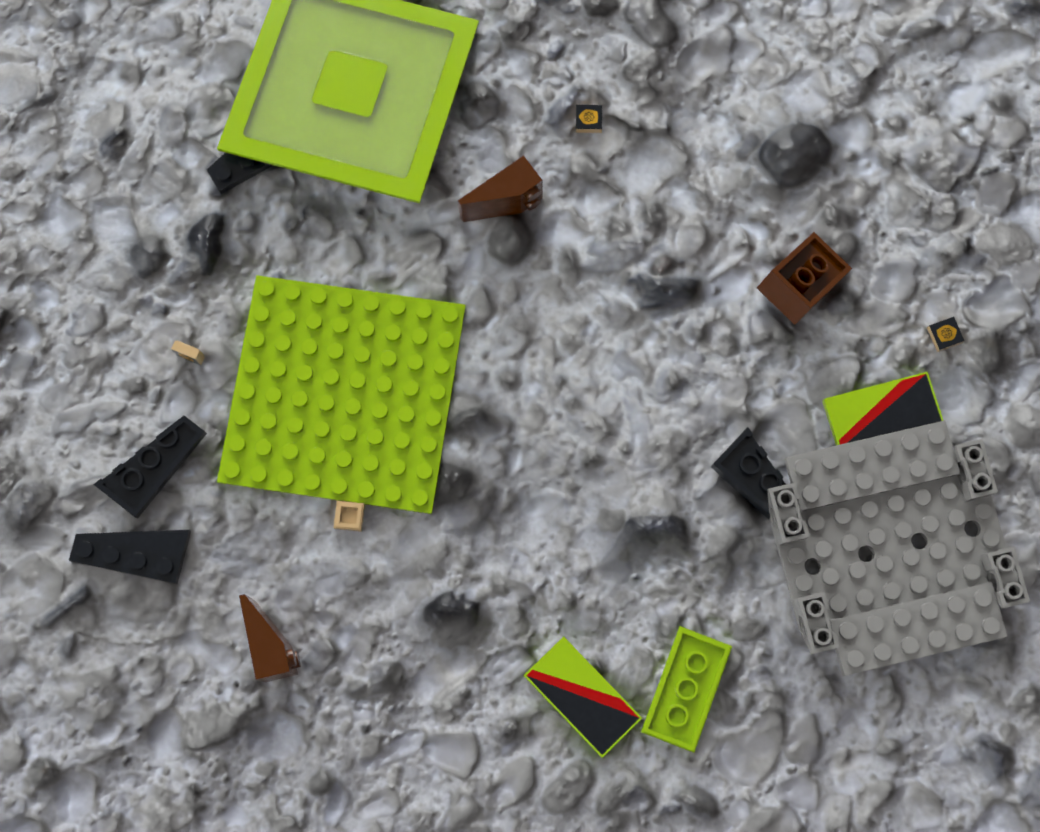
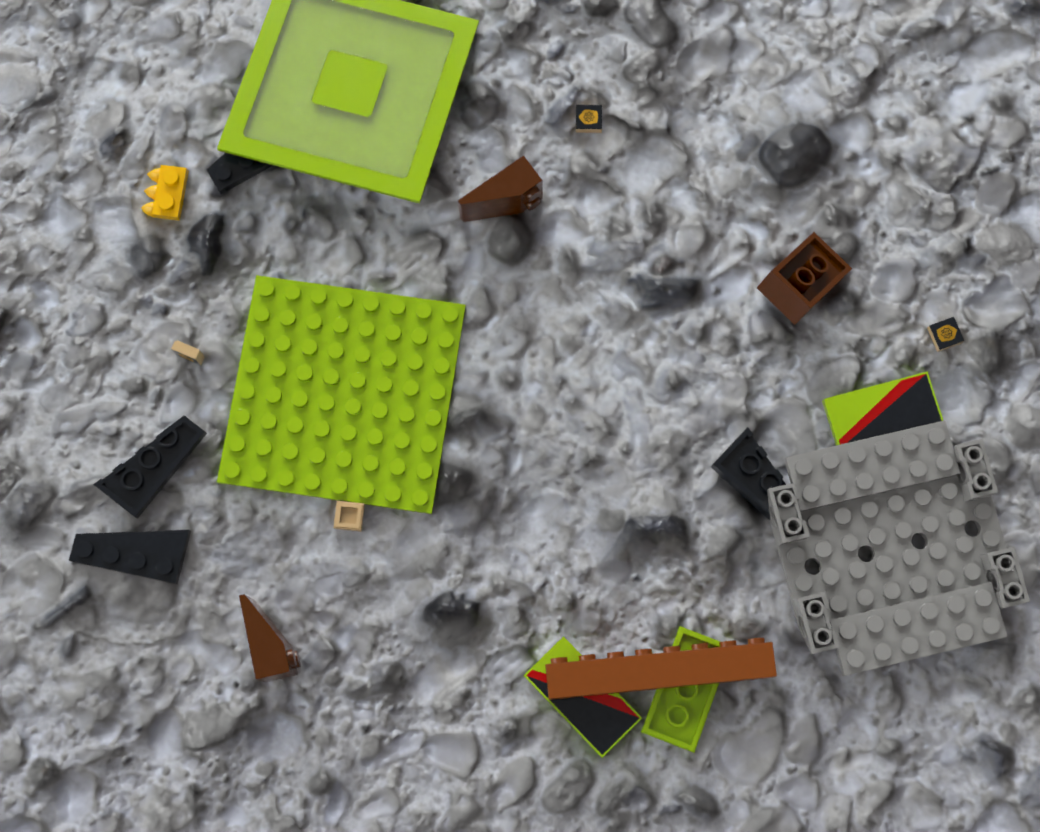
none -> yellow plate [141,165,189,221]
none -> dark orange brick [545,638,777,700]

